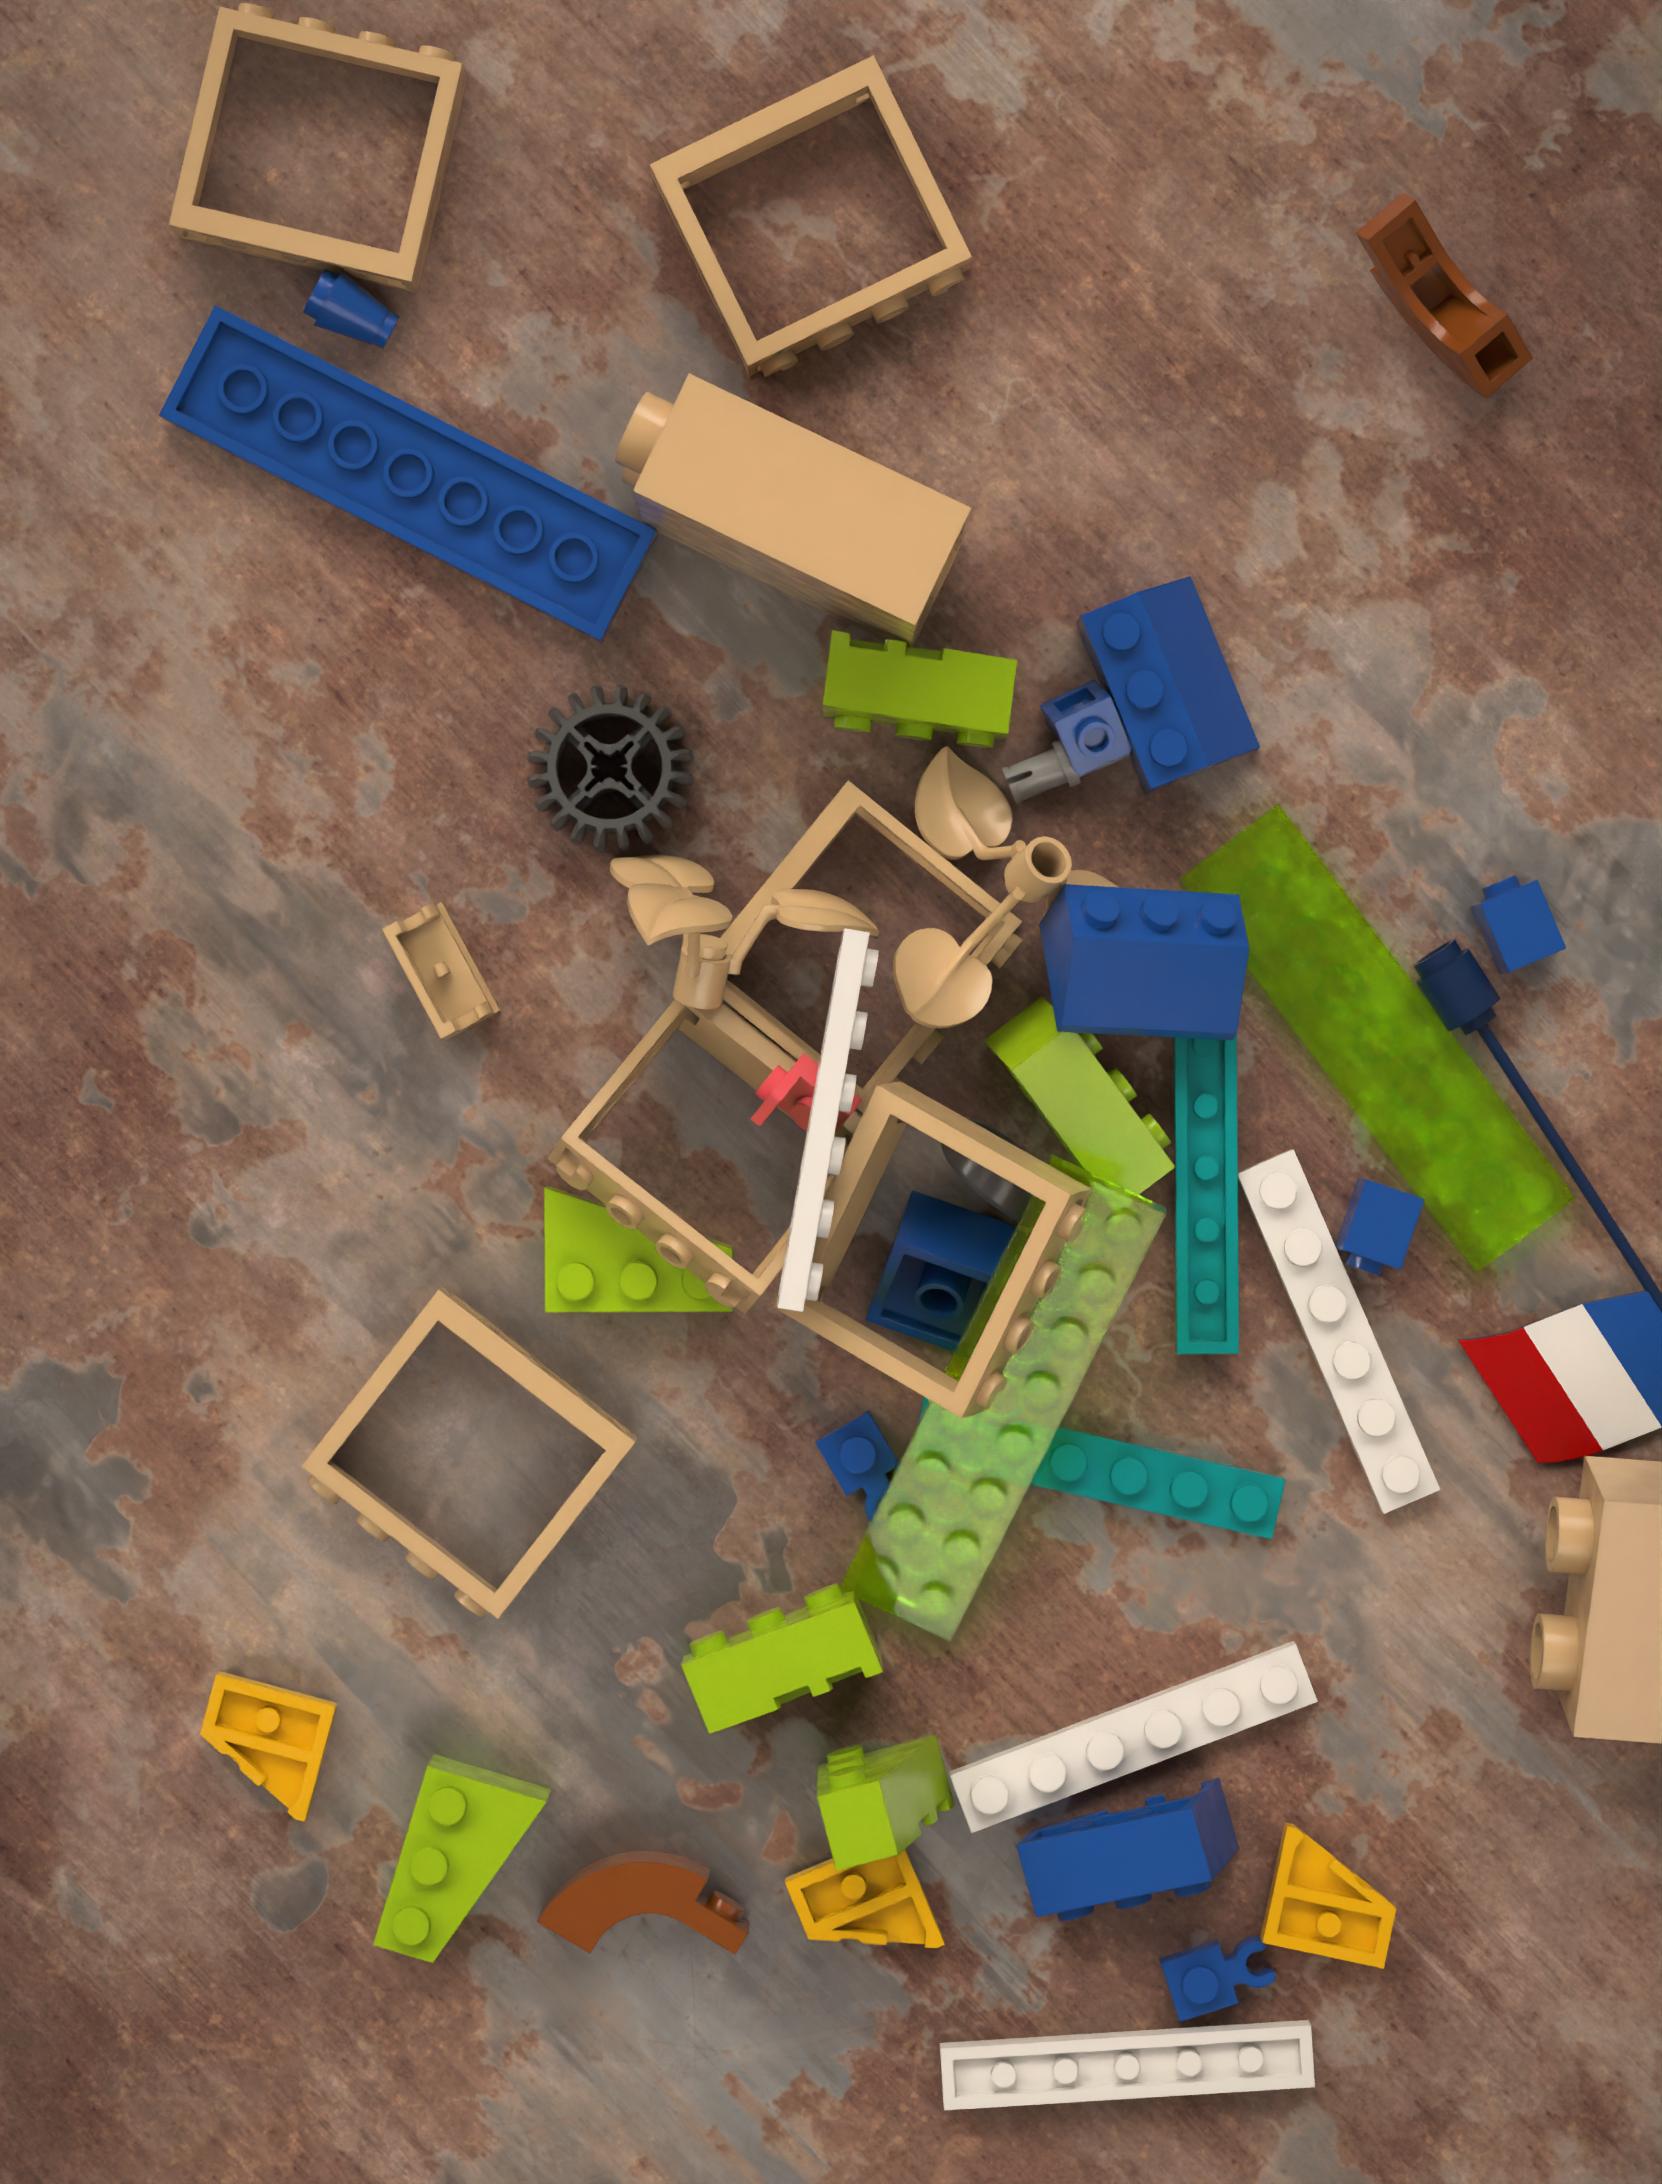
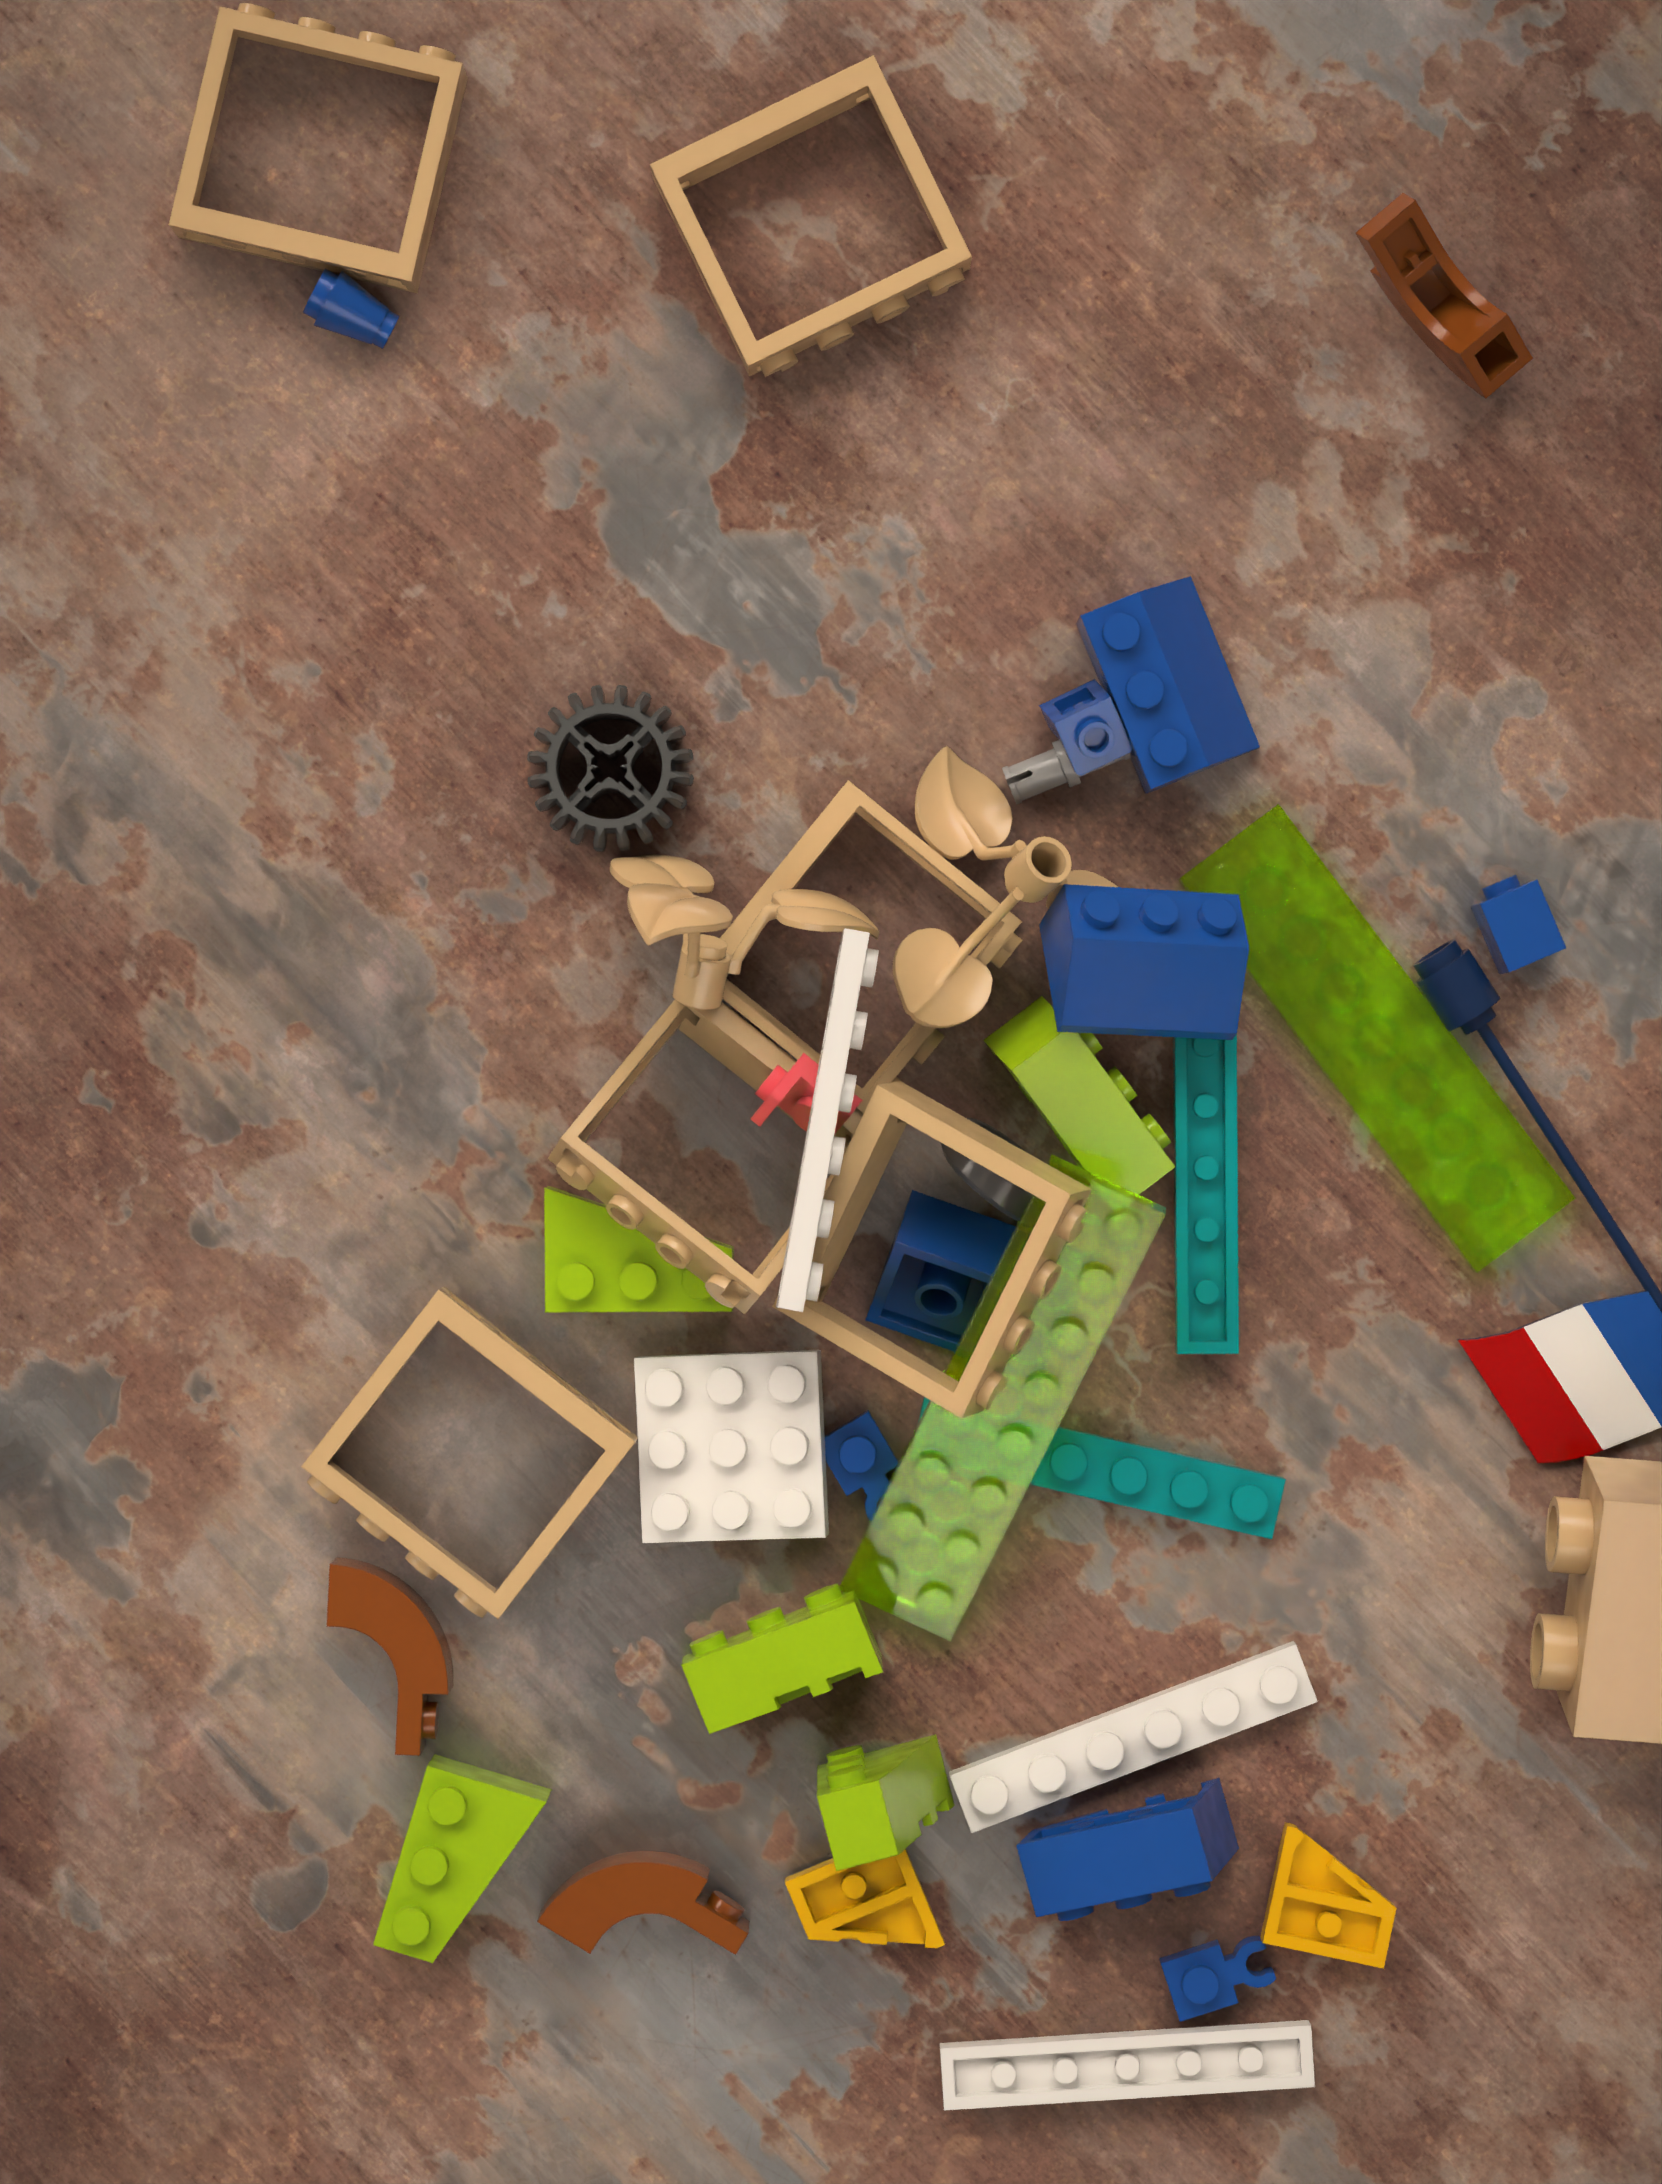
blue plate [159,305,658,643] -> none
yellow wing [200,1671,338,1822] -> none
tan hinge [382,902,501,1040] -> none
tan brick [615,373,971,647] -> none
lime wedge [823,630,1017,748] -> none
white plate [1238,1149,1440,1514] -> none
blue brick [1335,1178,1425,1276] -> none
none -> dark orange arch [327,1557,454,1756]
none -> white plate [634,1350,829,1543]

